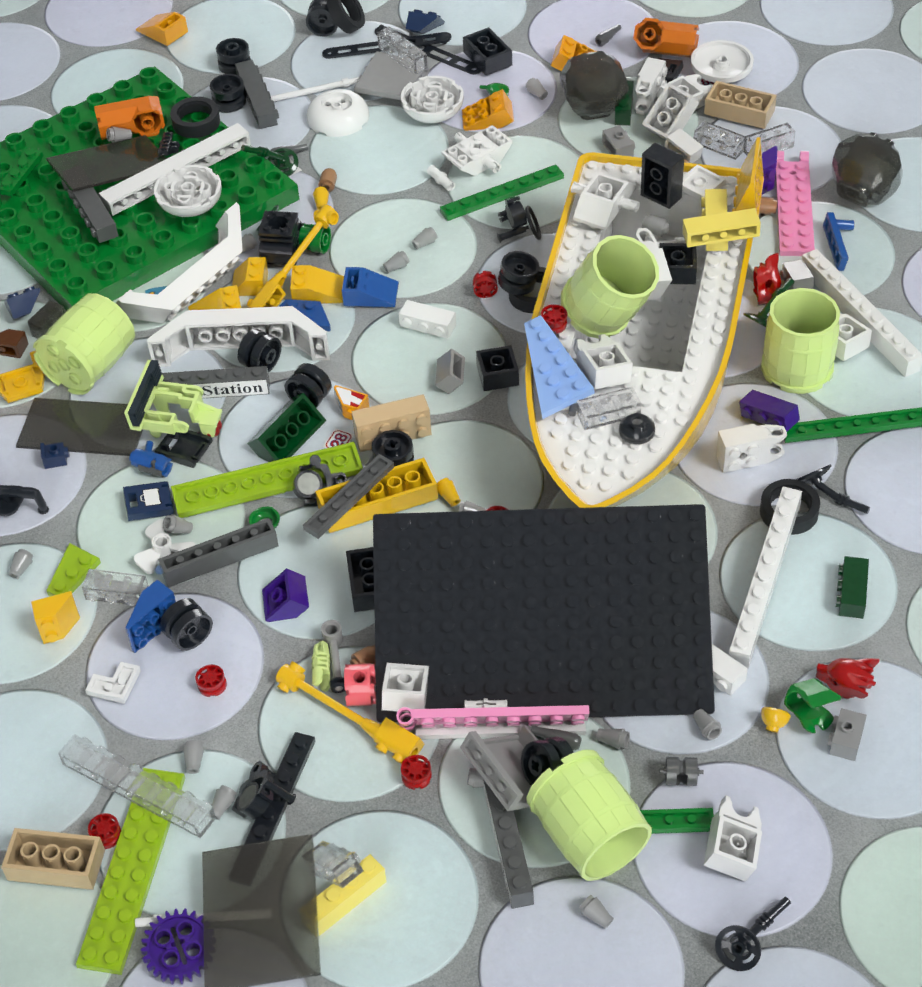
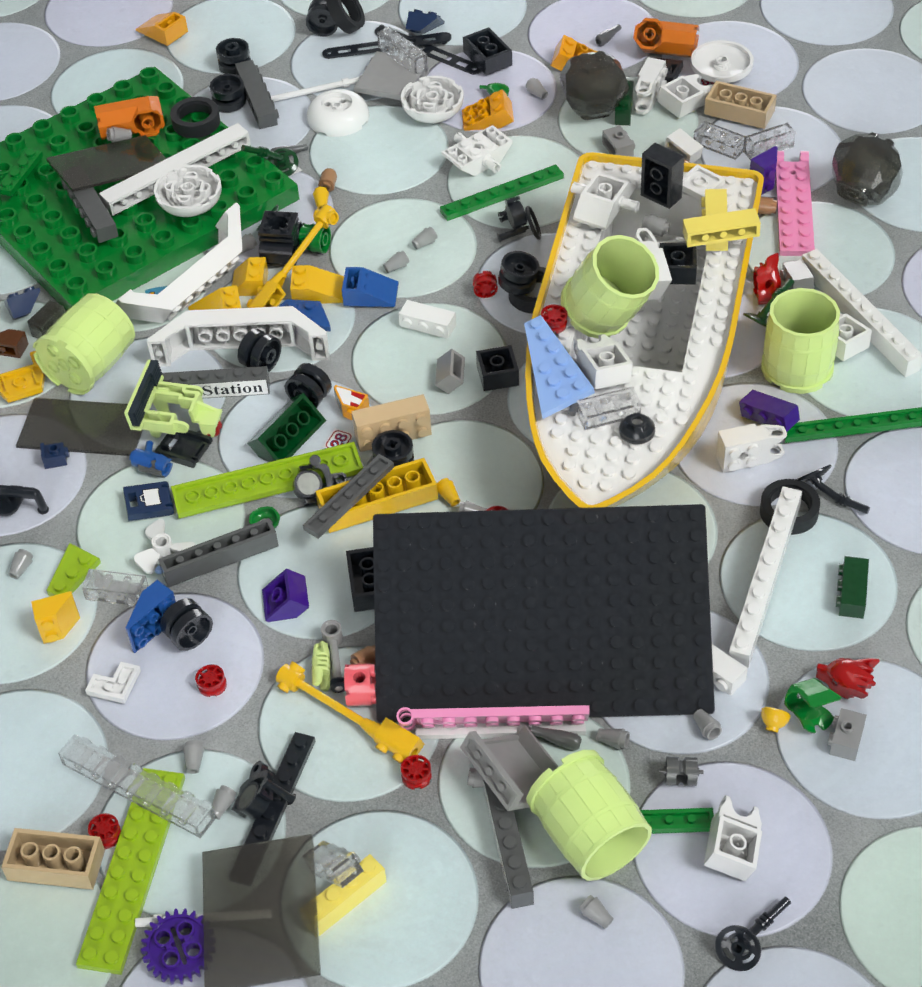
black piece [157,132,180,156] -> none
light grey cone [163,514,193,534] -> none
white slope [382,663,429,712] -> none
white pin [427,165,455,191] -> none
white pin [464,698,507,708] -> none
black wheel [521,736,574,786] -> none
white brick [642,83,699,140] -> none
yellow slope [732,137,764,217] -> none
blue piece [823,212,854,271] -> none

